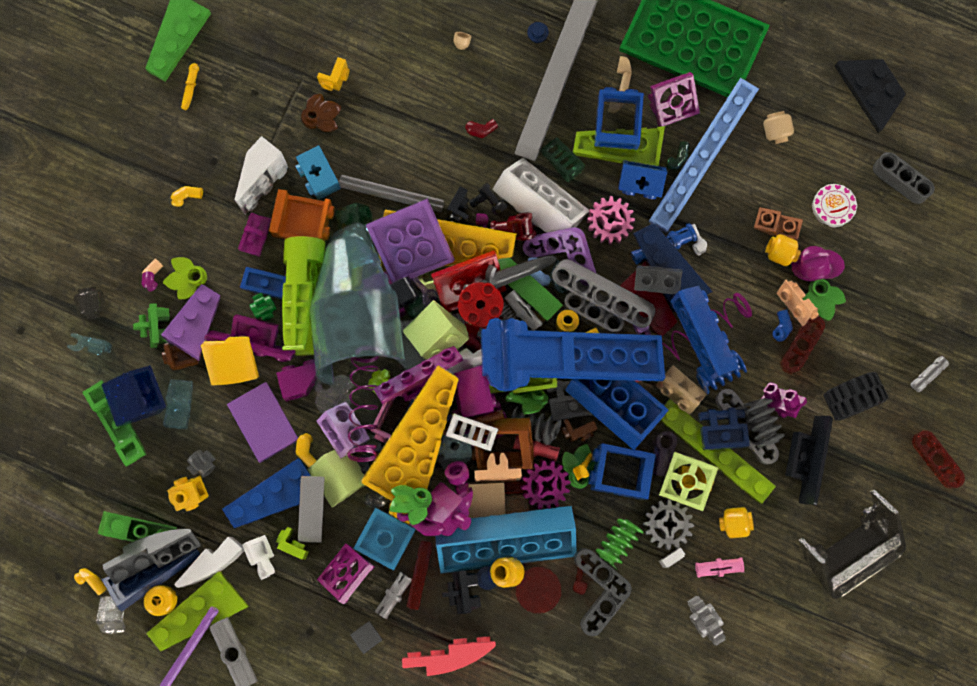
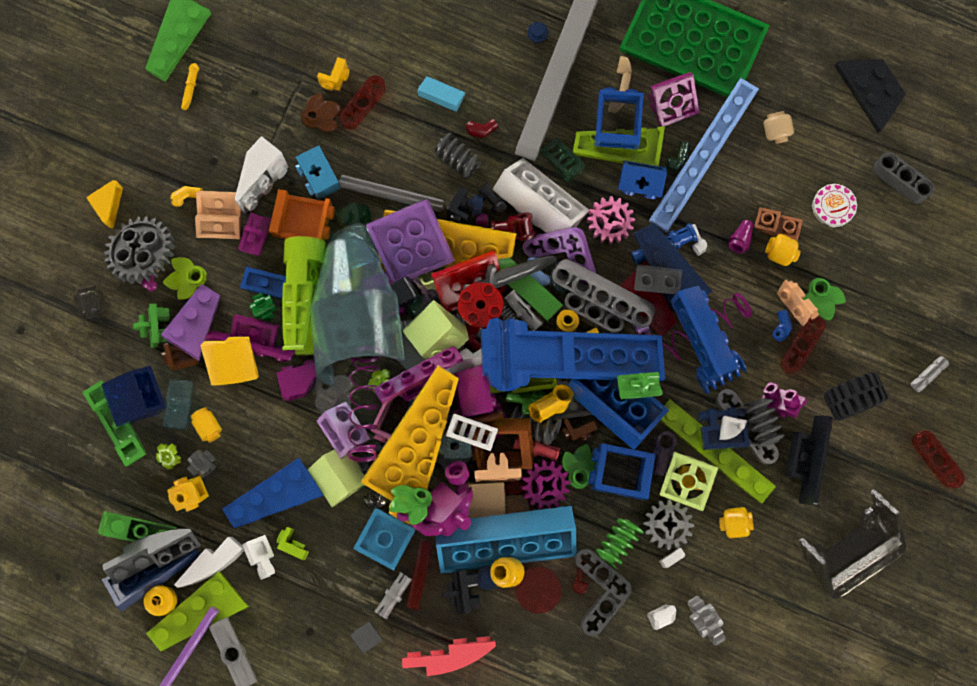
clear light blue plate [67,333,112,355] -> none
yellow arm [74,568,107,596] -> none
clear bracket [96,596,125,634] -> none
medium lavender tile [227,382,298,463] -> none
yellow arm [295,433,317,468] -> none
light grey beam [298,476,325,542] -> none
magenta piece [317,543,375,605] -> none
tan hinge [453,32,471,50] -> none
yellow hand [572,453,593,481] -> none
tan bracket [655,365,707,415] -> none
bright pink pin [695,558,744,578] -> none
magenta piece [791,246,845,281] -> none
none -> yellow slope [86,180,123,229]
none -> dark grey gear [103,216,175,284]
none -> lime plant [156,443,181,469]
none -> yellow brick [190,407,222,443]
none -> light nougat slope [195,191,242,239]
none -> clear red beam [340,75,386,130]
none -> medium azure slope [417,76,465,112]
none -> dark grey piece [434,132,482,179]
none -> dark blue plate [468,195,483,217]
none -> yellow piece [528,384,573,423]
none -> bright green hips [617,372,662,400]
none -> white slope [647,604,676,630]
none -> white tile [719,416,747,440]
none -> magenta cone [728,220,754,254]

